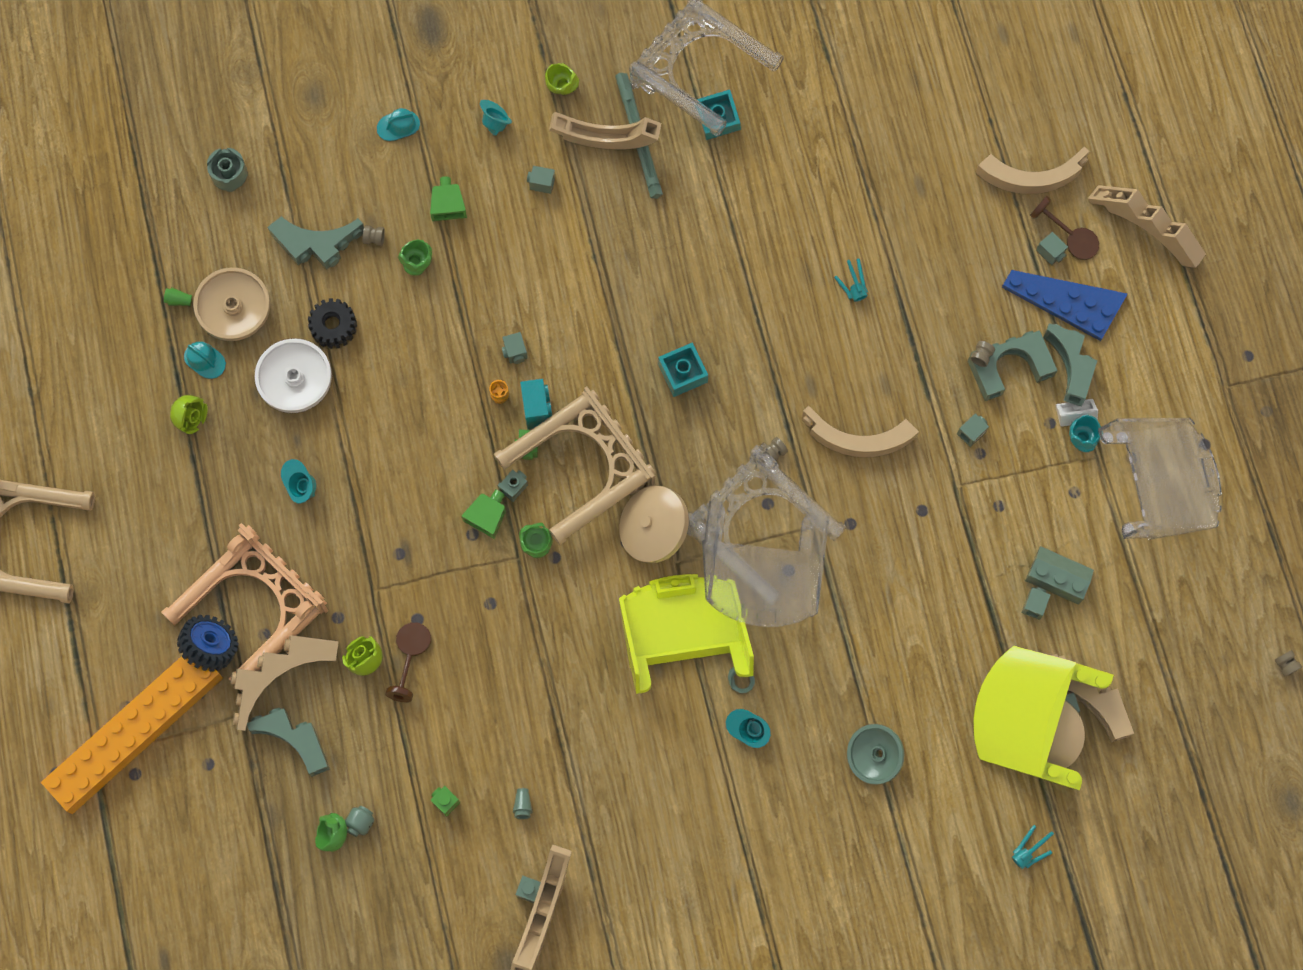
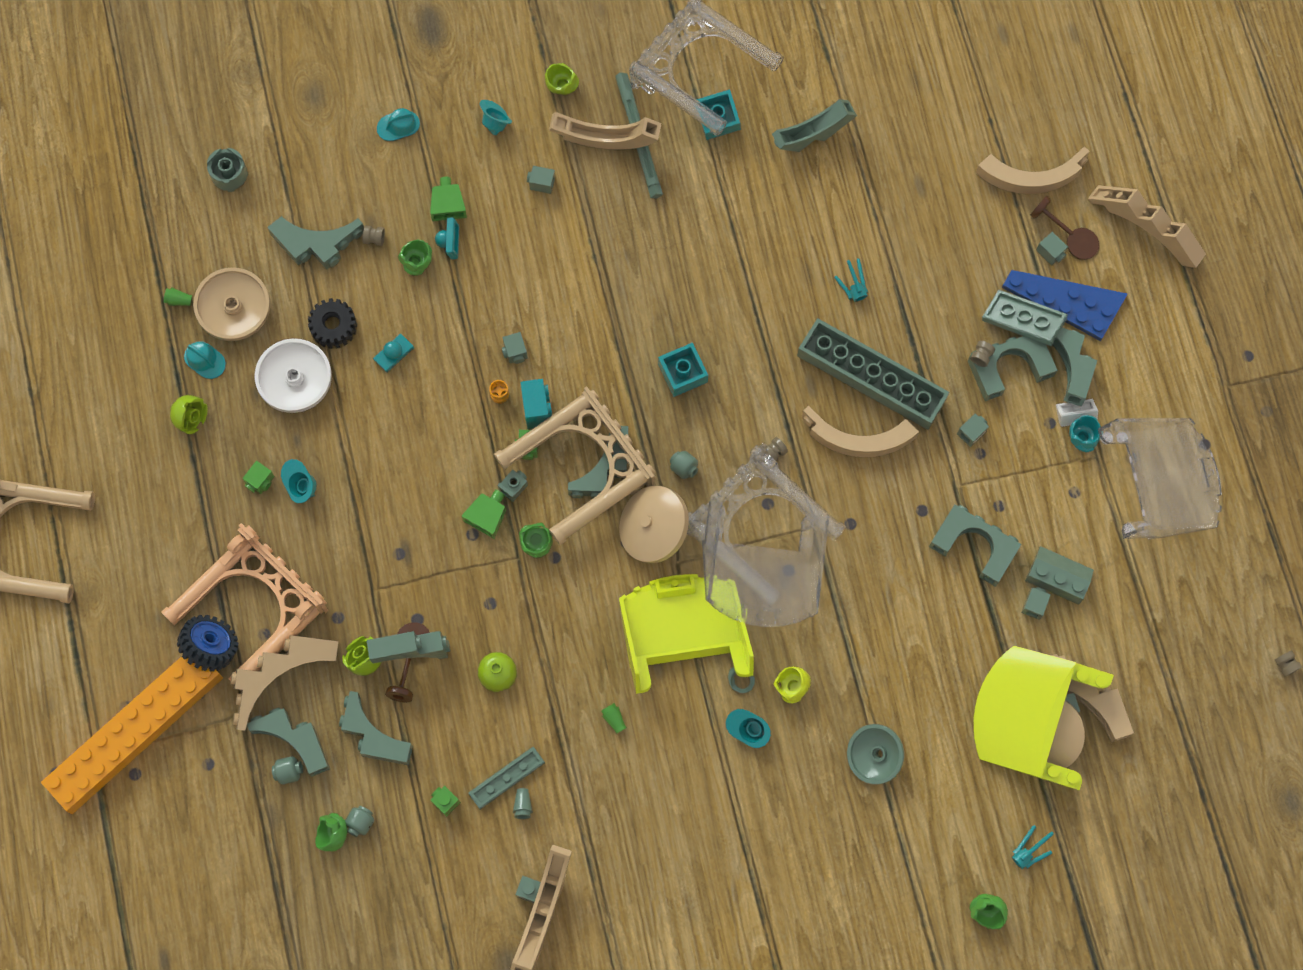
none -> bright green brick [242,460,275,494]
none -> sand green head [272,756,303,784]
none -> sand green arch [339,691,413,765]
none -> sand green arch [367,631,451,663]
none -> teal tile [373,333,414,373]
none -> teal tile [435,218,459,259]
none -> sand green tile [468,746,545,810]
none -> lime cylinder [478,652,517,692]
none -> sand green arch [568,426,628,498]
none -> bright green cone [601,703,627,734]
none -> sand green head [670,451,698,479]
none -> sand green arch [772,99,857,152]
none -> neon yellow hair [773,667,811,704]
none -> sand green brick [797,318,950,430]
none -> sand green arch [929,504,1022,587]
none -> bright green hair [969,894,1008,929]
none -> sand green tile [982,290,1067,346]

